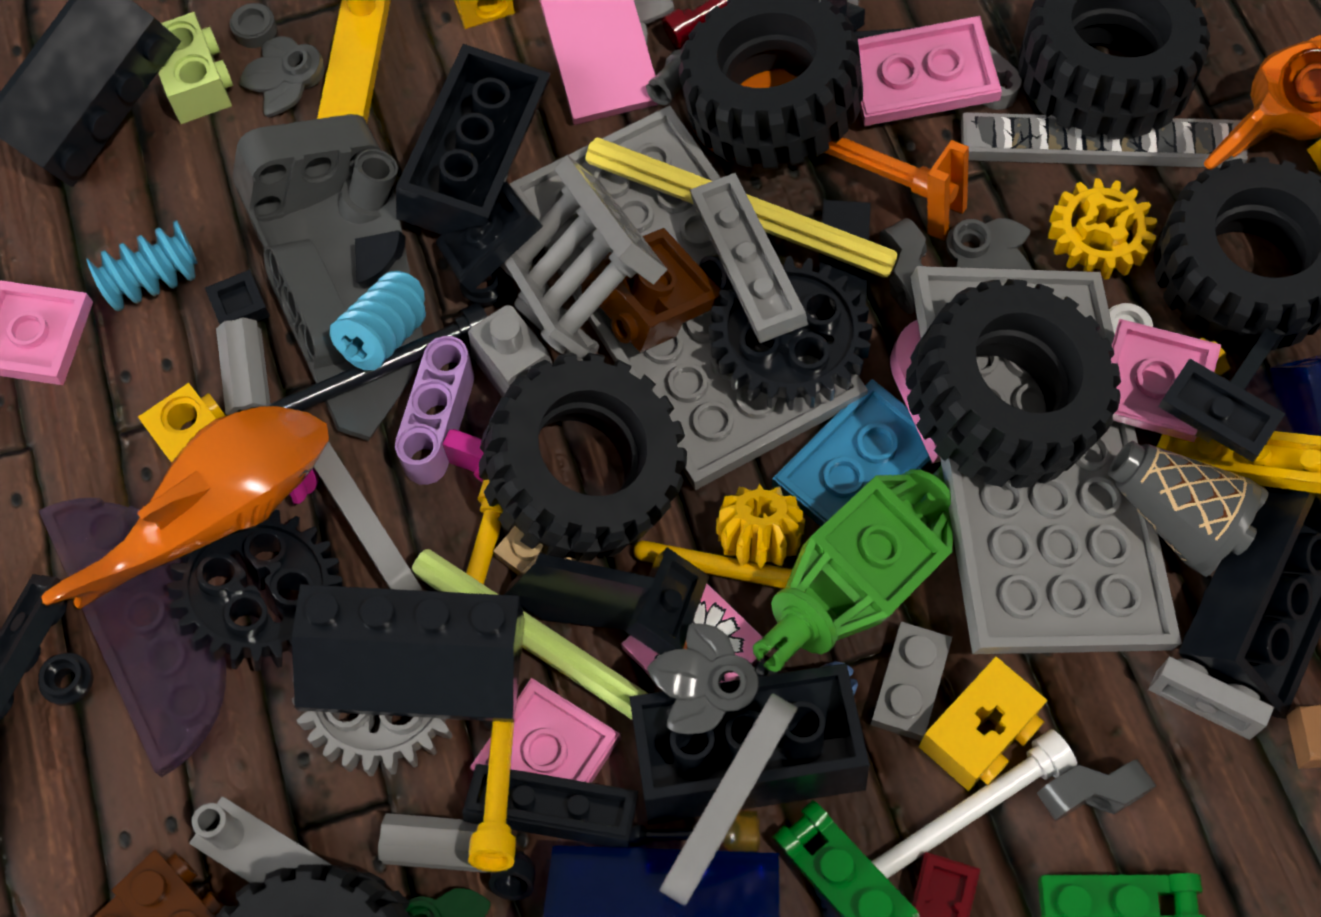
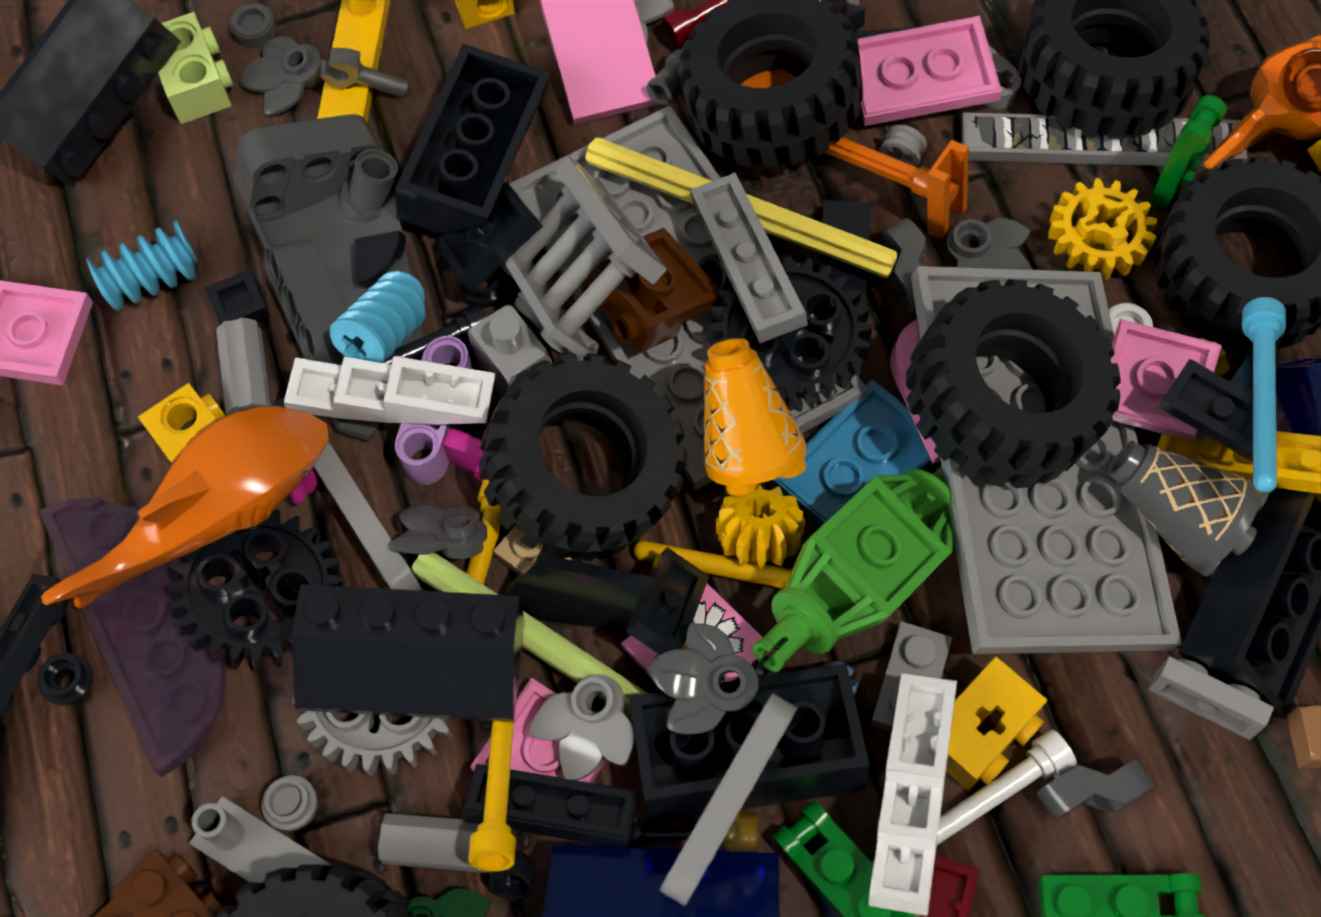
none -> light grey plate [262,775,318,832]
none -> white slope [284,356,495,424]
none -> flat silver bar [320,48,408,97]
none -> dark grey plate [389,504,488,559]
none -> light grey plate [529,674,635,781]
none -> light orange cone [704,338,807,496]
none -> white slope [869,673,957,916]
none -> light grey bush [880,125,927,167]
none -> green plate [1149,95,1227,212]
none -> medium azure piece [1242,297,1286,493]

